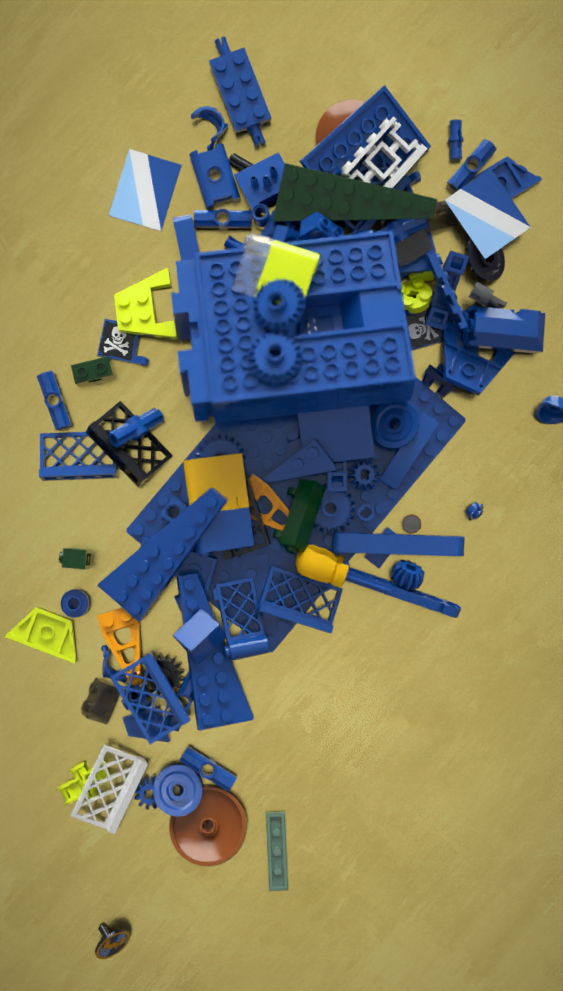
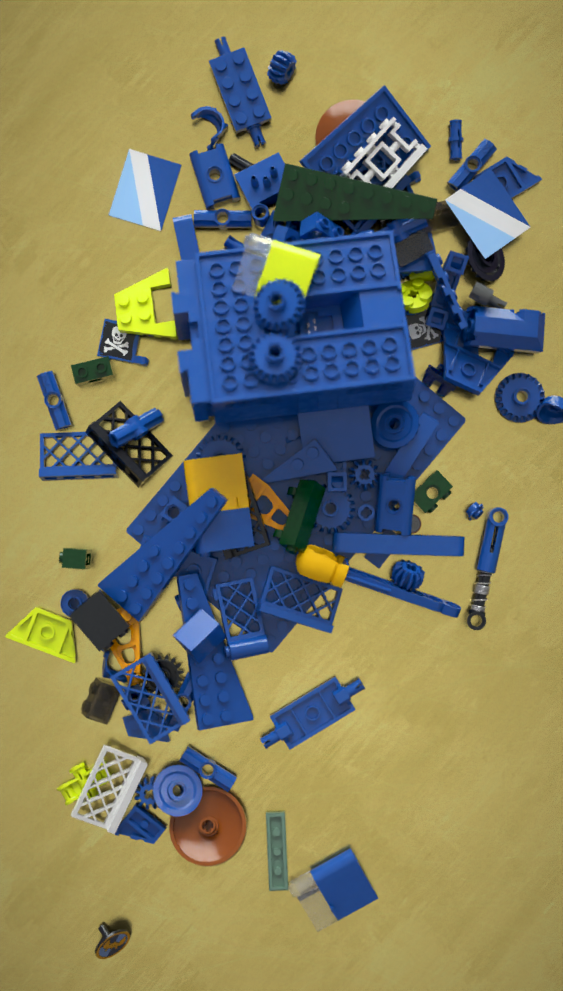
none -> black panel [69,589,130,652]
none -> blue wing [115,803,167,844]
none -> blue plate [260,676,365,750]
none -> blue gear [267,50,297,85]
none -> blue door [288,848,378,932]
none -> blue piece [375,473,416,536]
none -> dark green brick [414,470,453,513]
none -> piece [465,507,509,630]
none -> blue gear [495,373,545,422]

